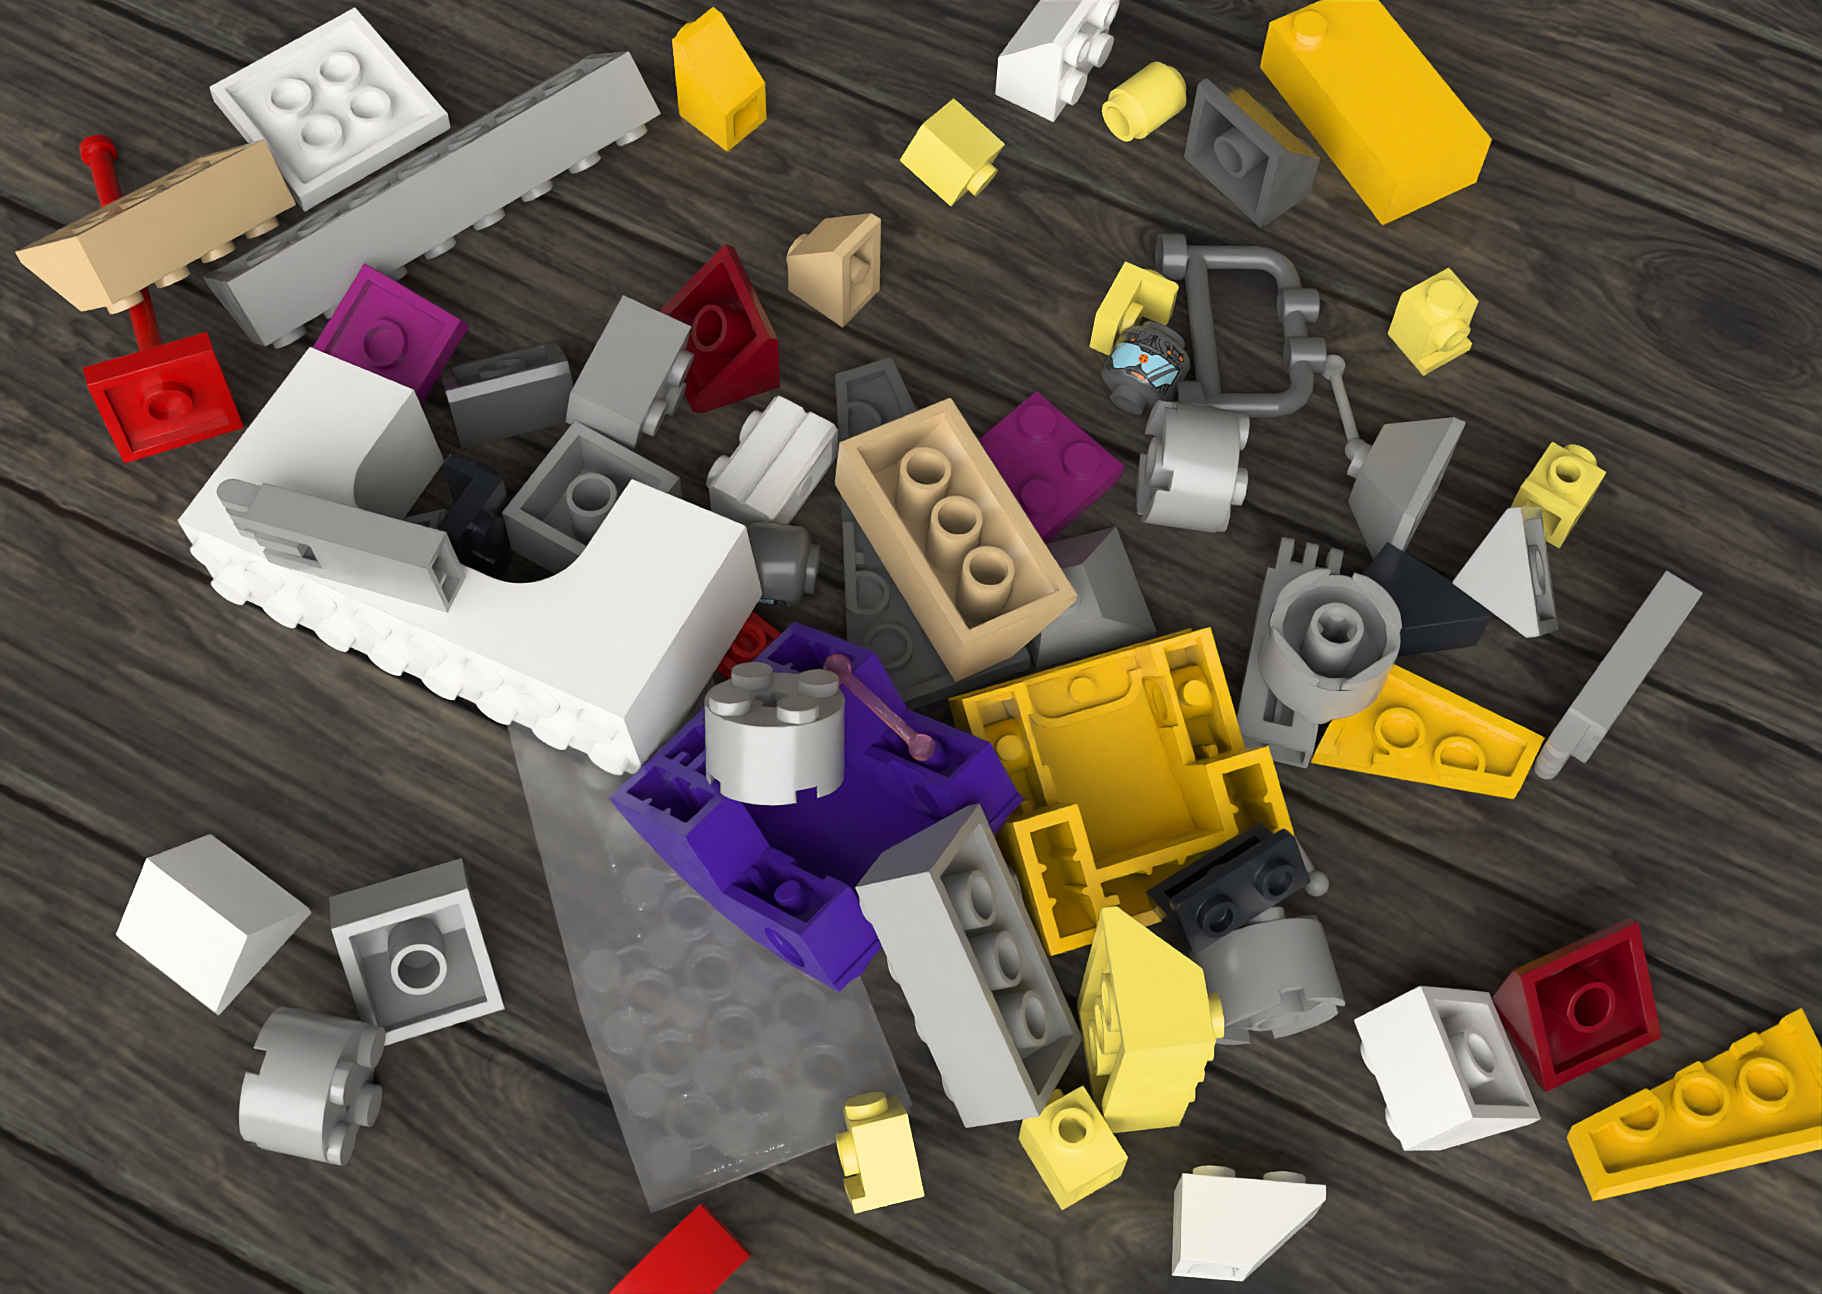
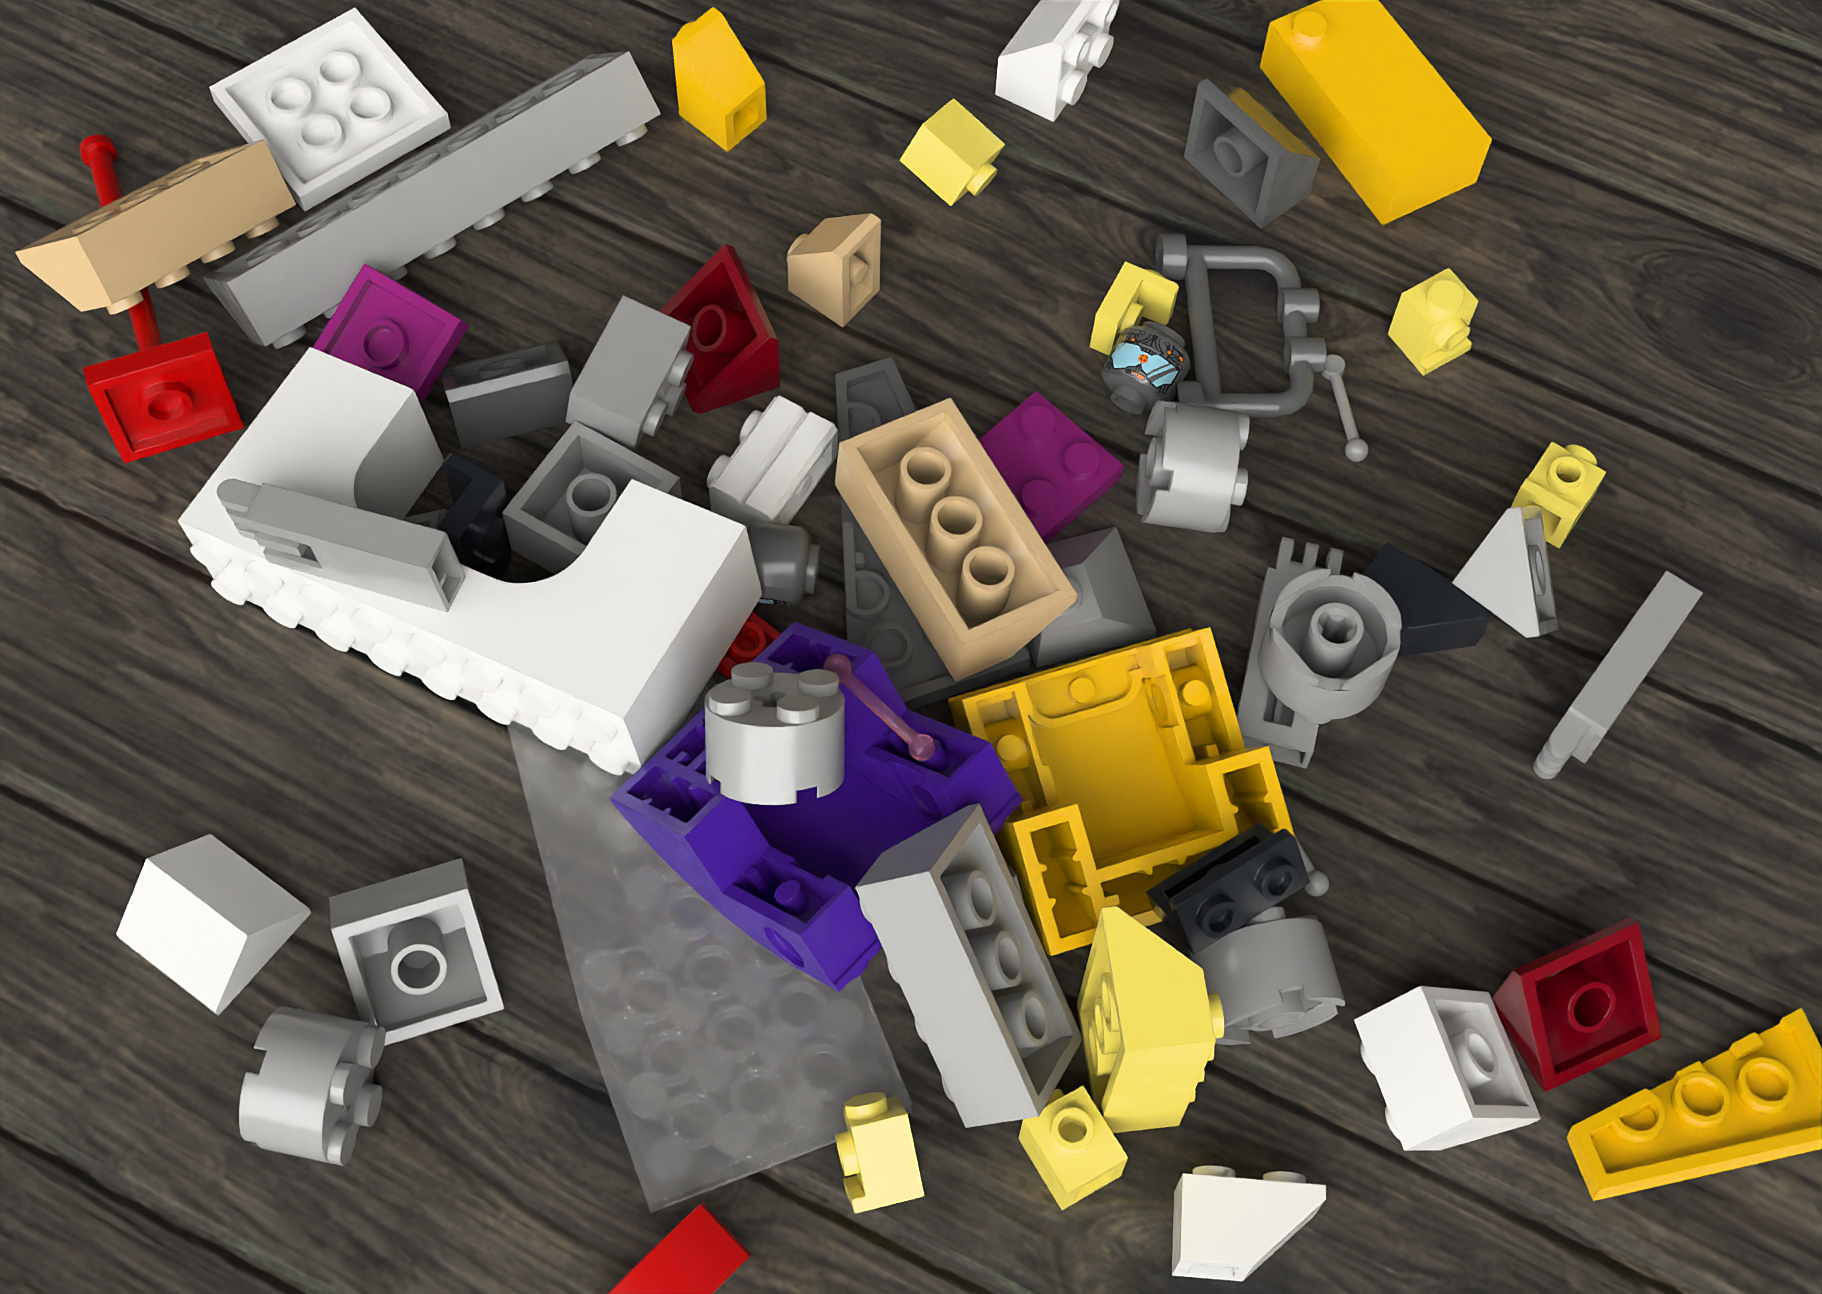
light yellow brick [1102,62,1186,141] -> none
yellow wing [1310,664,1545,799] -> none
light grey slope [1347,417,1466,560] -> none

